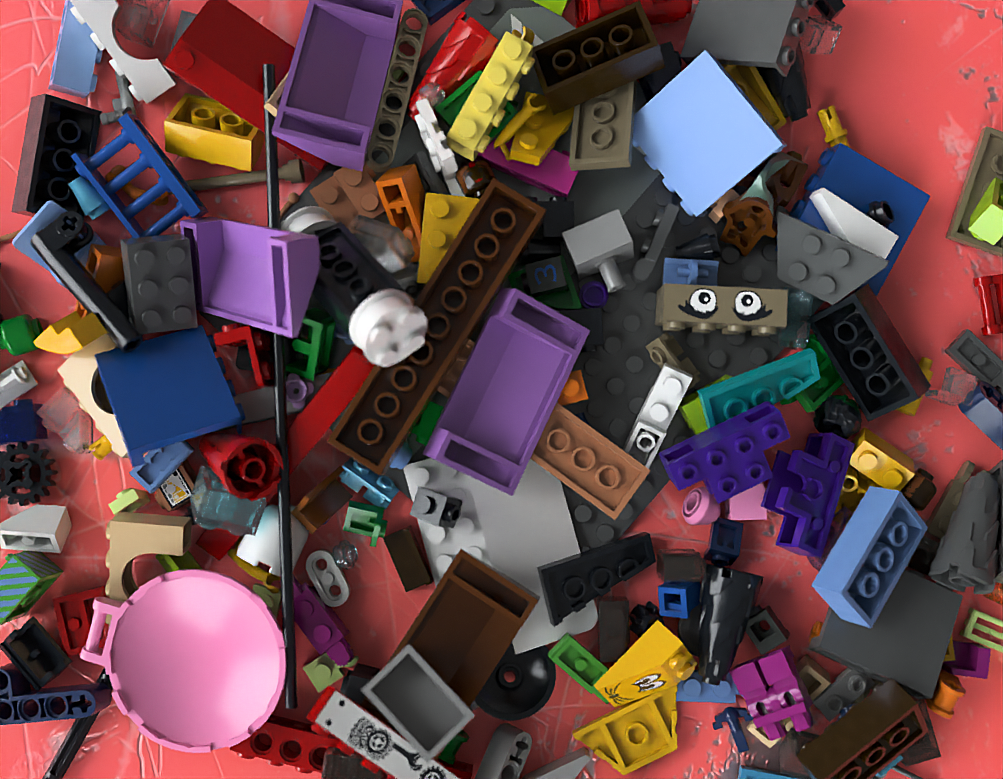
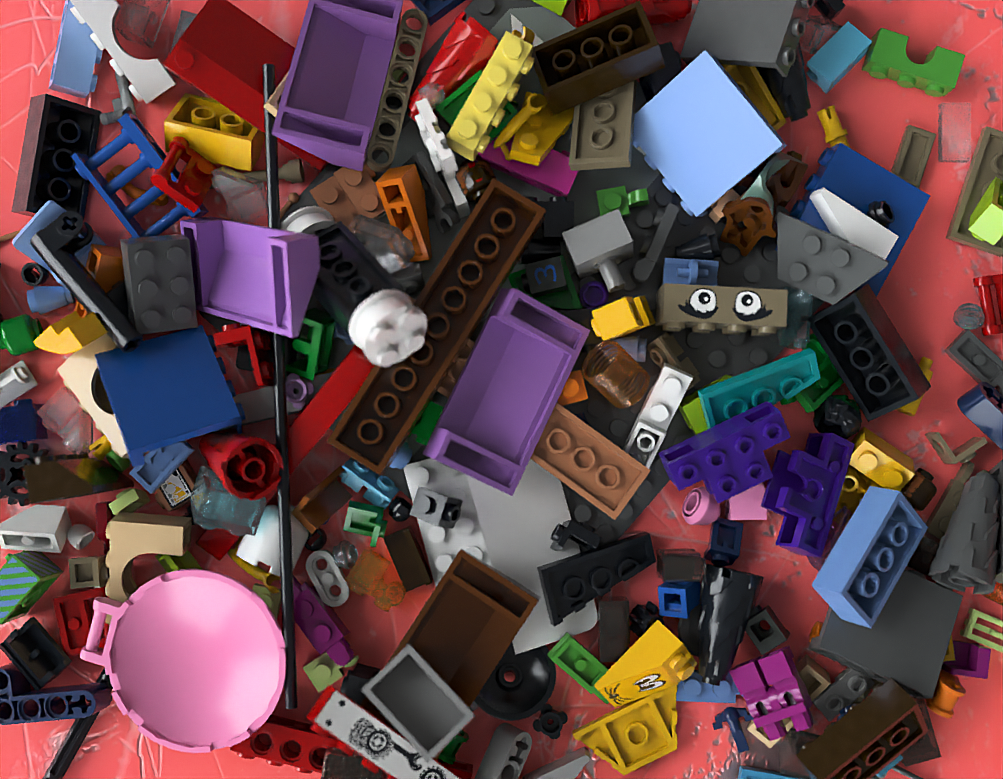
medium azure cone [68,176,110,221] -> none
yellow wing [417,192,480,284] -> none
clear panel [925,367,978,406] -> none
none -> black hinge [21,262,49,286]
none -> dark brown slope [23,453,134,504]
none -> medium blue cone [27,286,75,315]
none -> white hinge [67,524,95,550]
none -> dark tan bracket [68,555,109,589]
none -> dark red tile [95,501,116,555]
none -> bright green hinge [106,450,131,473]
none -> red plate [150,136,219,213]
none -> clear slope [211,166,268,223]
none -> black hinge [304,528,327,551]
none -> clear yellow brick [345,547,406,612]
none -> black hinge [388,496,412,522]
none -> black plate [533,704,568,739]
none -> black bracket [550,520,602,551]
none -> clear orange piece [581,340,650,409]
none -> yellow arch [591,296,656,341]
none -> bright green plate [596,185,649,218]
none -> medium blue cone [604,335,647,365]
none -> medium azure hinge [806,21,872,94]
none -> bright green arch [861,28,965,97]
none -> dark tan tile [891,125,937,189]
none -> dark tan bracket [925,432,988,464]
none -> clear tile [938,102,971,163]
none -> clear light blue plate [953,303,985,330]

